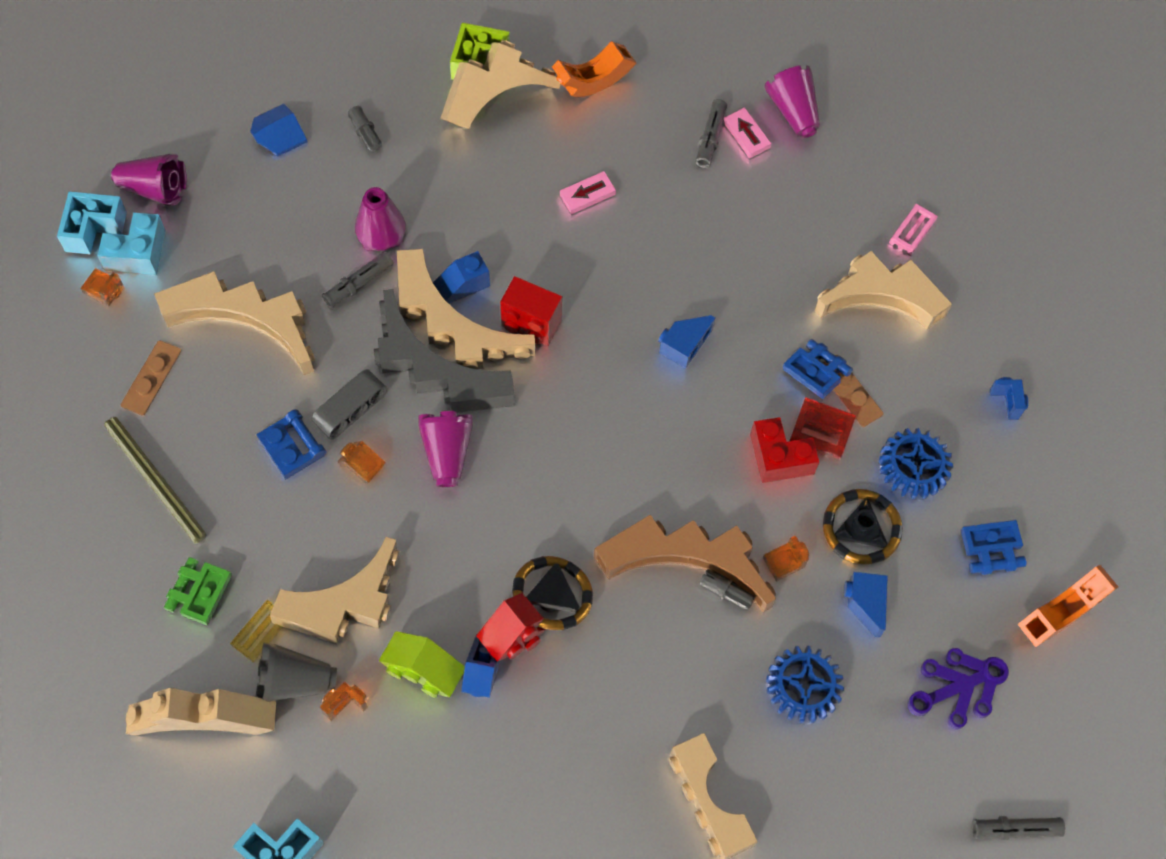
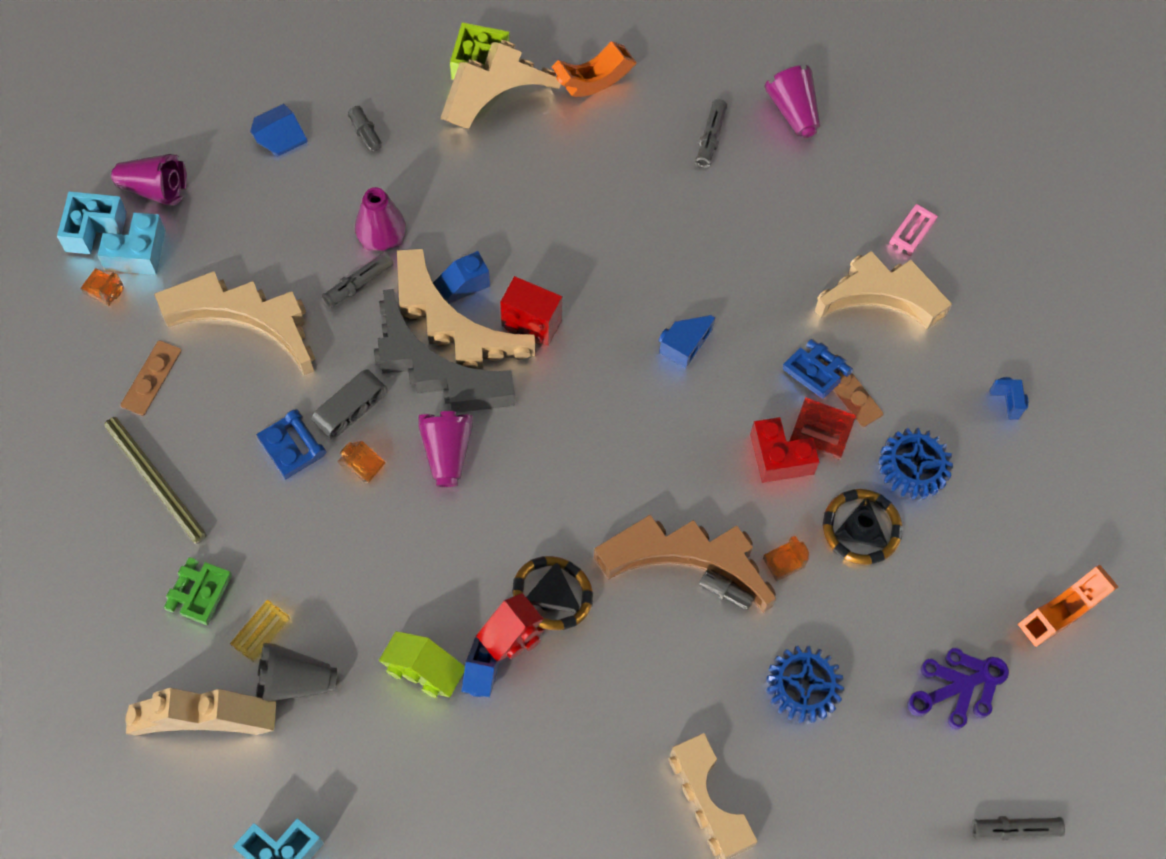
tan arch [270,537,400,644] -> none
clear orange bracket [320,682,368,721] -> none
bright pink tile [560,171,616,215] -> none
bright pink tile [723,108,771,159] -> none
blue slope [844,572,888,638] -> none
blue plate [961,520,1027,575] -> none

